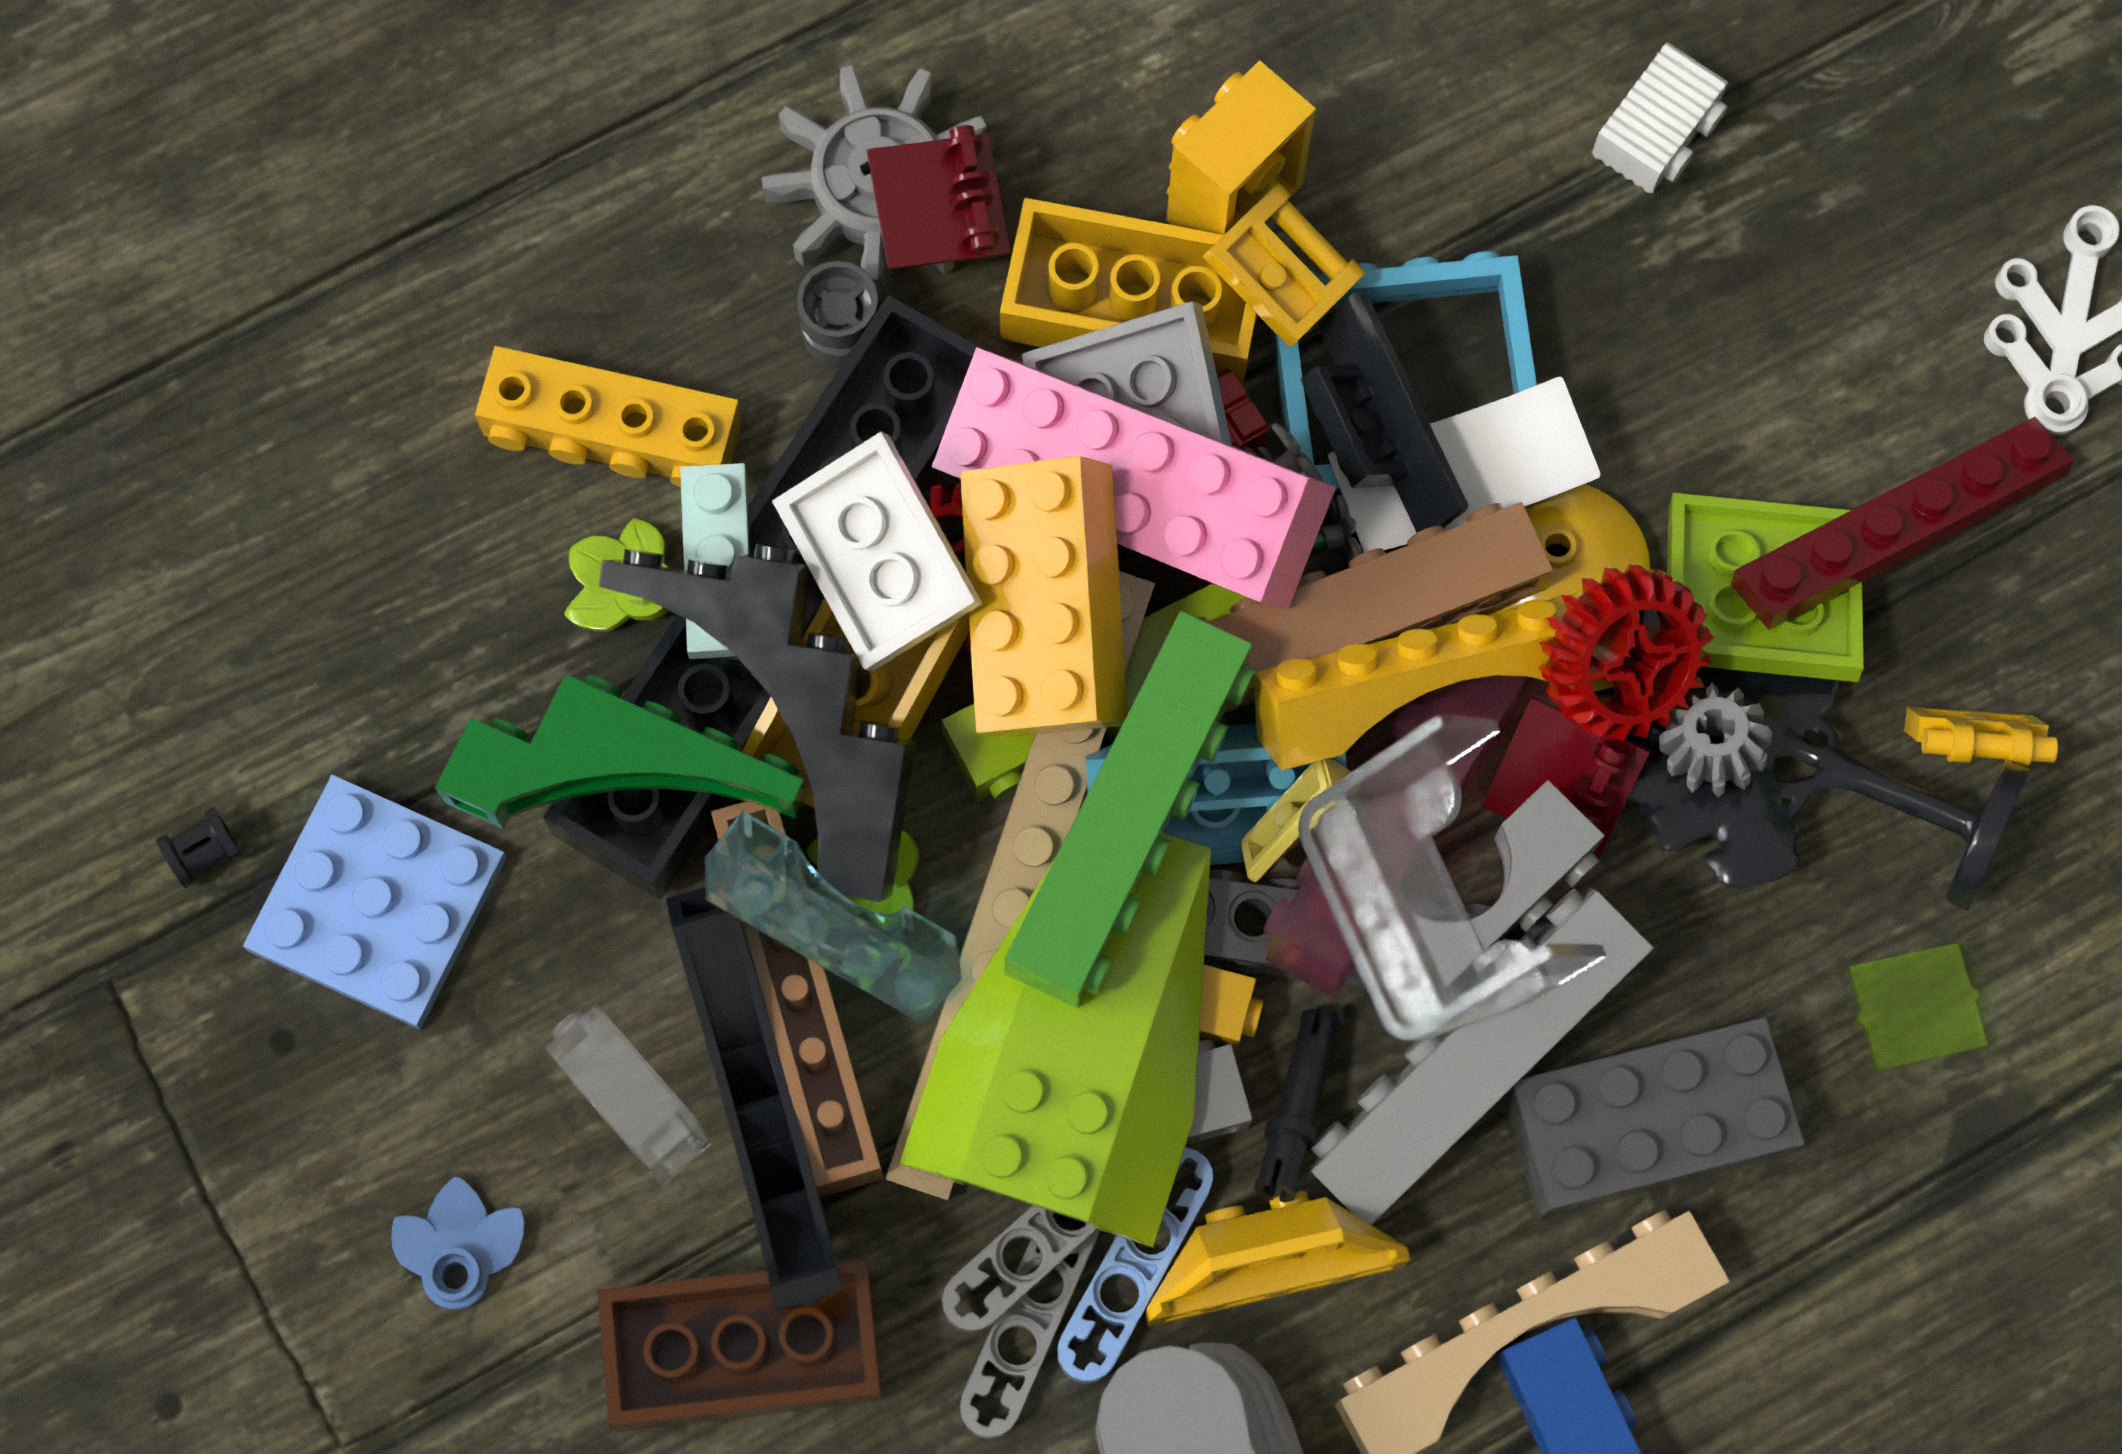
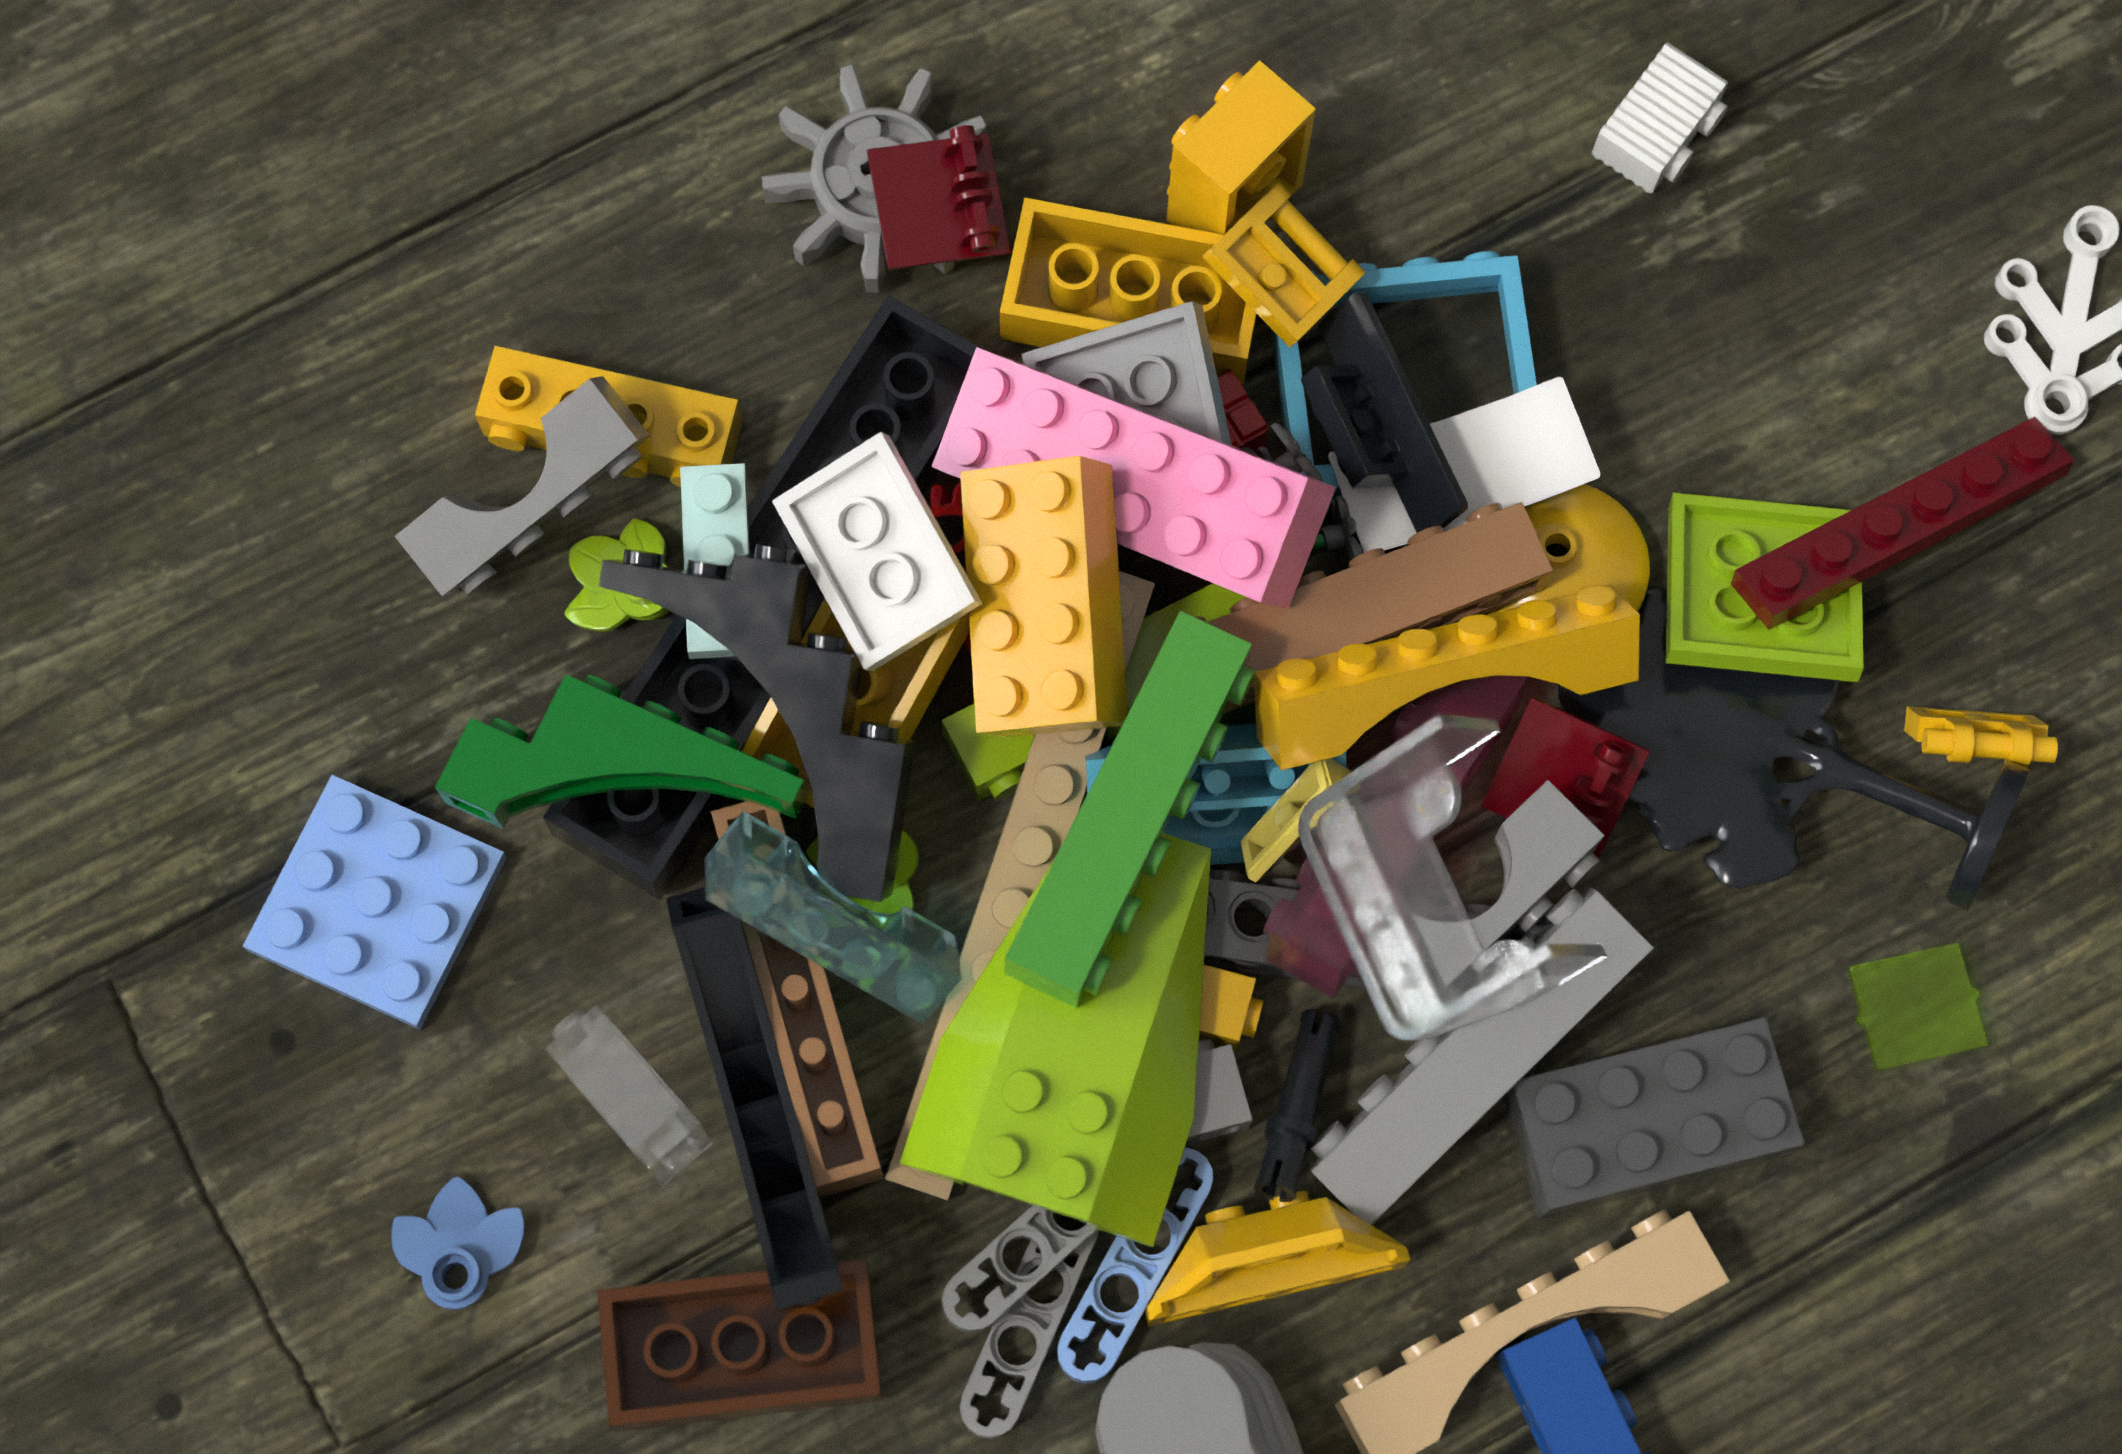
black bush [156,806,243,889] -> none
dark grey wheel [796,261,879,368] -> none
red gear [1538,564,1714,741] -> none
light grey gear [1659,683,1772,798] -> none
none -> light grey arch [395,376,650,597]

